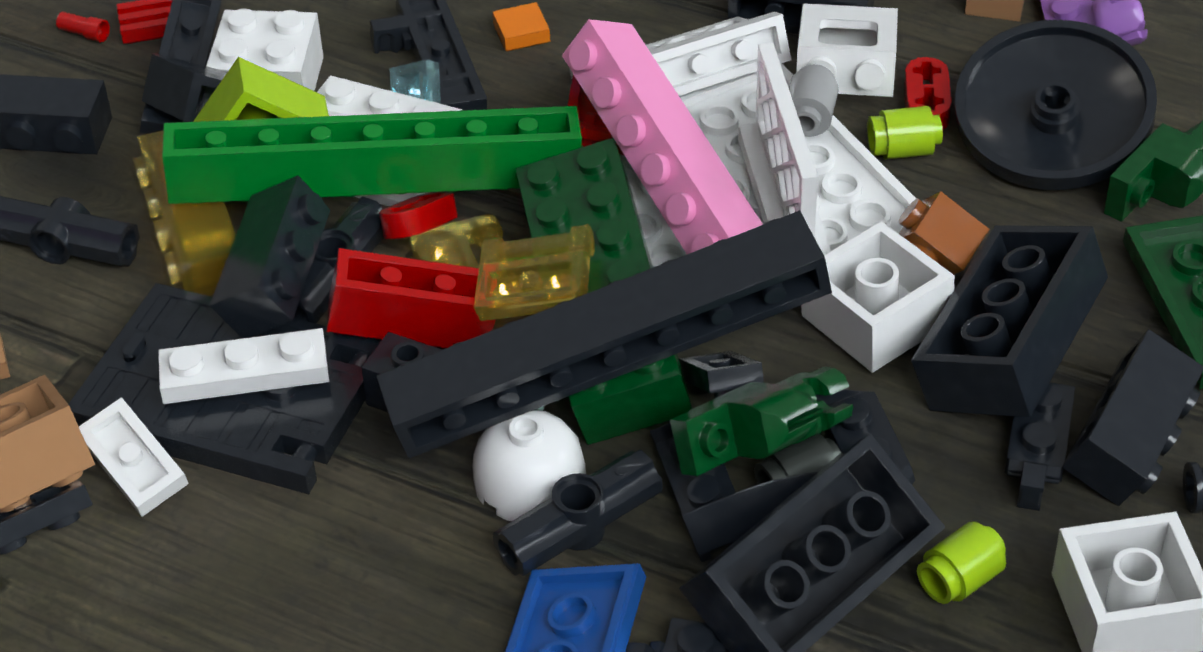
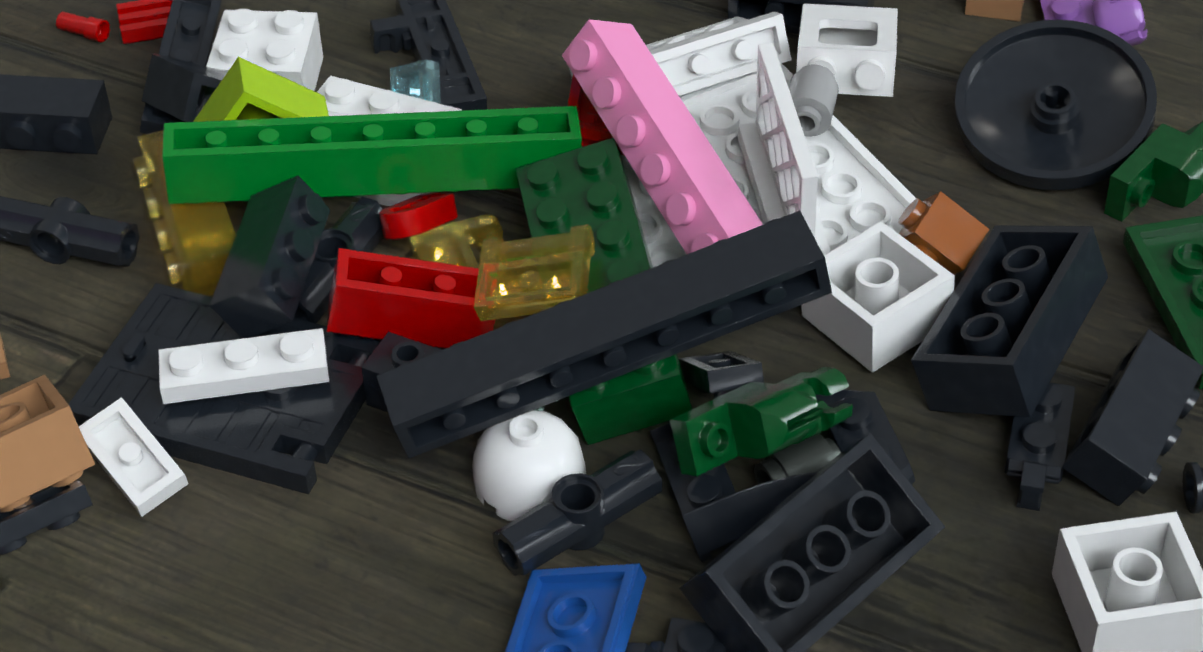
orange tile [492,2,550,51] -> none
lime brick [867,106,943,160] -> none
red beam [904,57,952,130] -> none
lime brick [917,521,1006,604] -> none

